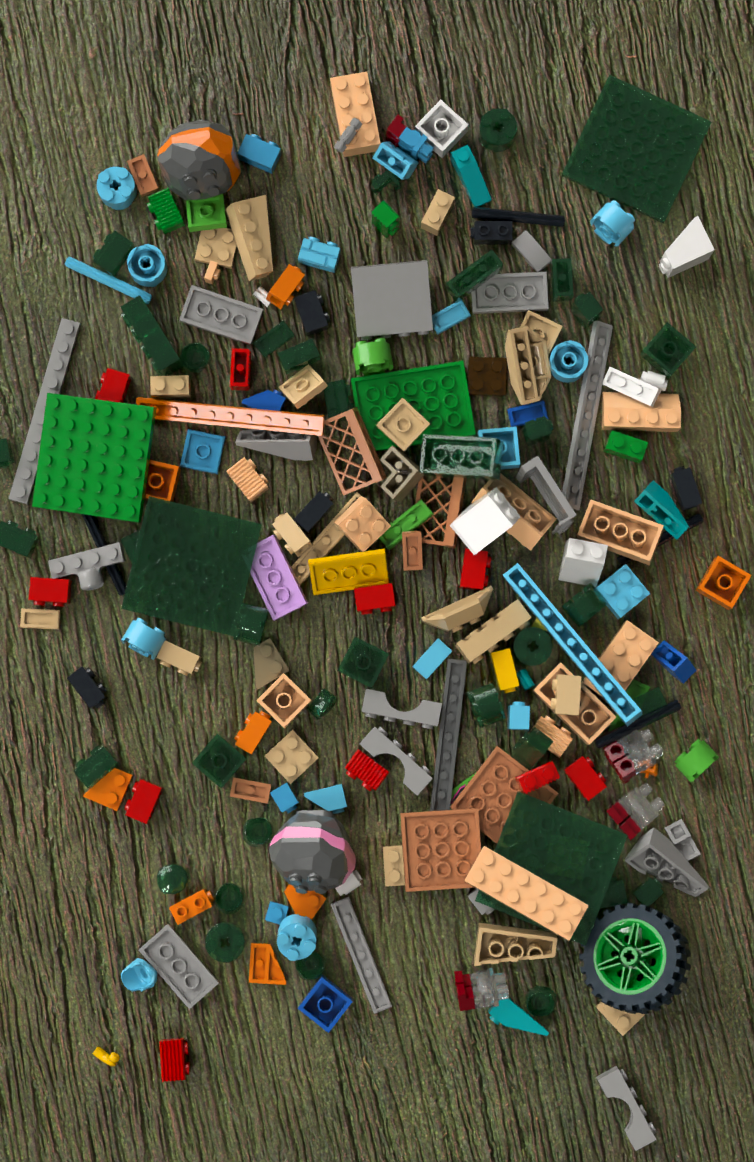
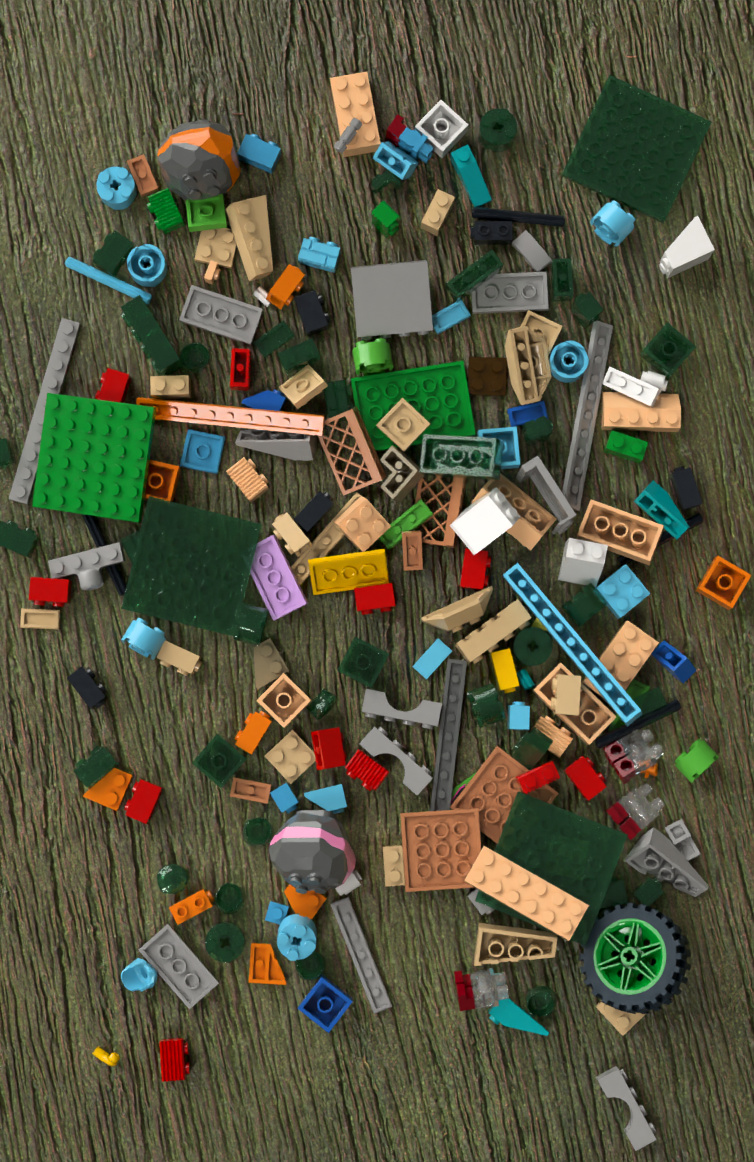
none -> red brick [311,727,346,770]

